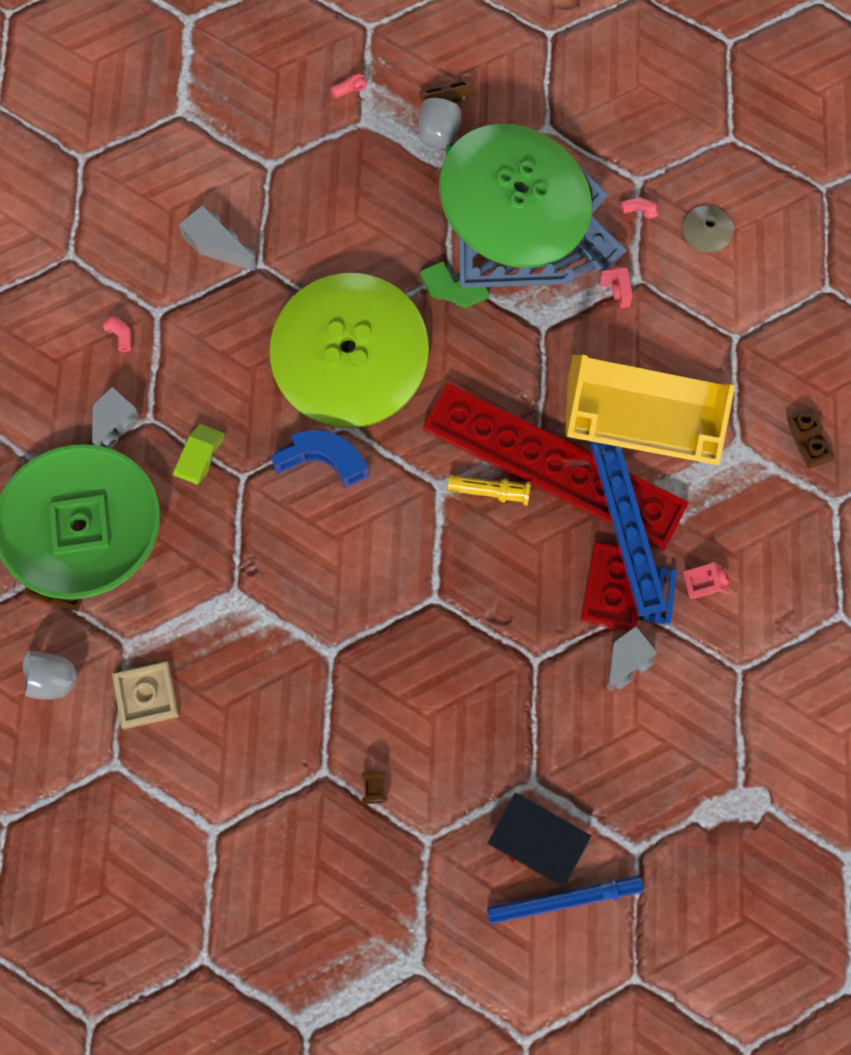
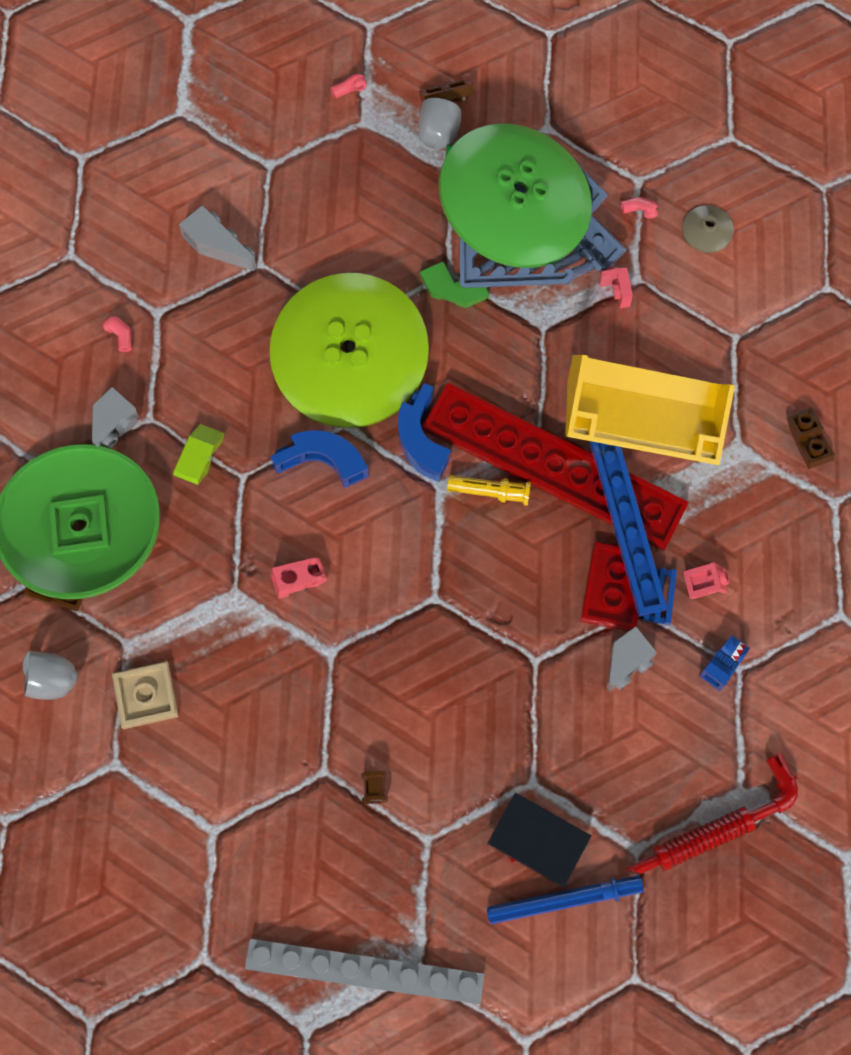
none -> light grey plate [245,939,484,1005]
none -> coral leg [271,558,327,599]
none -> blue arch [398,383,451,482]
none -> red piece [625,753,798,874]
none -> blue leg [699,635,750,691]

